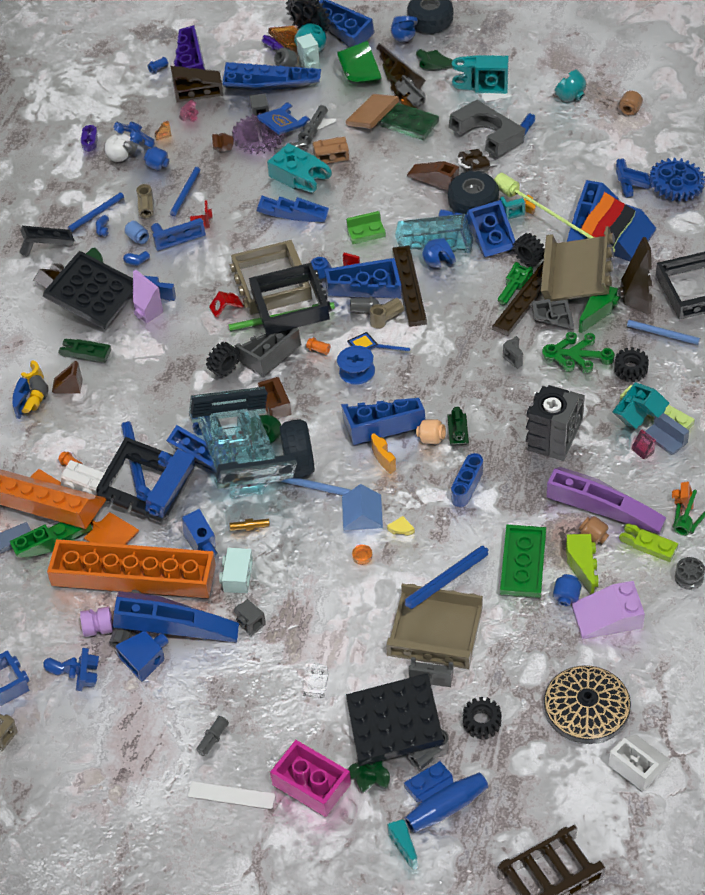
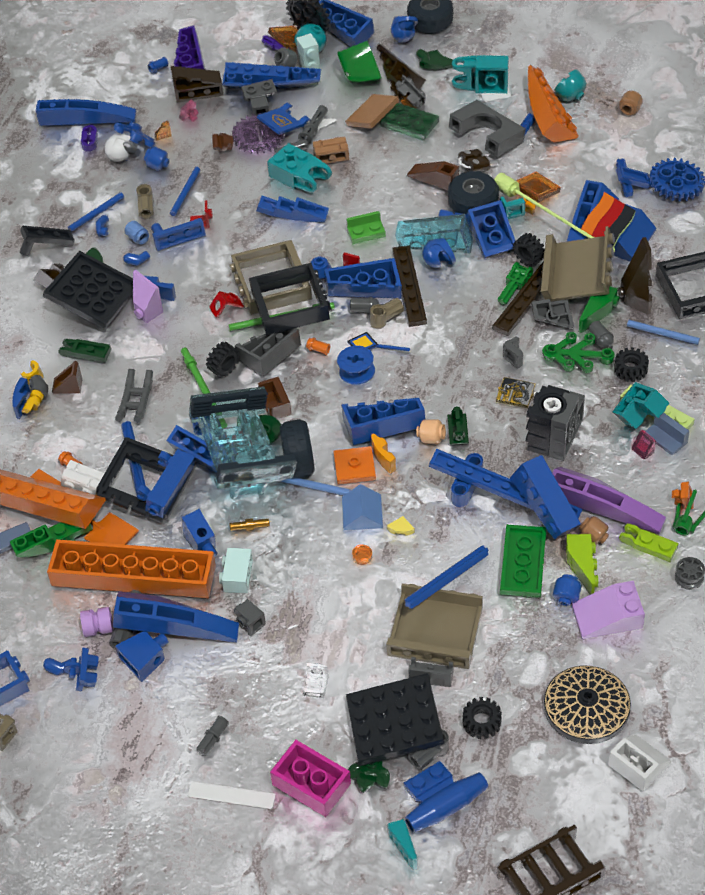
none -> blue wedge [36,99,136,126]
none -> dark grey piece [115,369,153,423]
none -> bright green bar [181,347,227,429]
none -> dark grey hinge [241,79,277,102]
none -> orange plate [333,446,376,485]
none -> blue tile [429,449,582,519]
none -> piece [496,377,536,408]
none -> blue wedge [510,455,581,540]
none -> clear orange tile [516,172,561,202]
none -> orange wedge [528,65,579,142]
none -> dark grey piece [588,321,614,349]

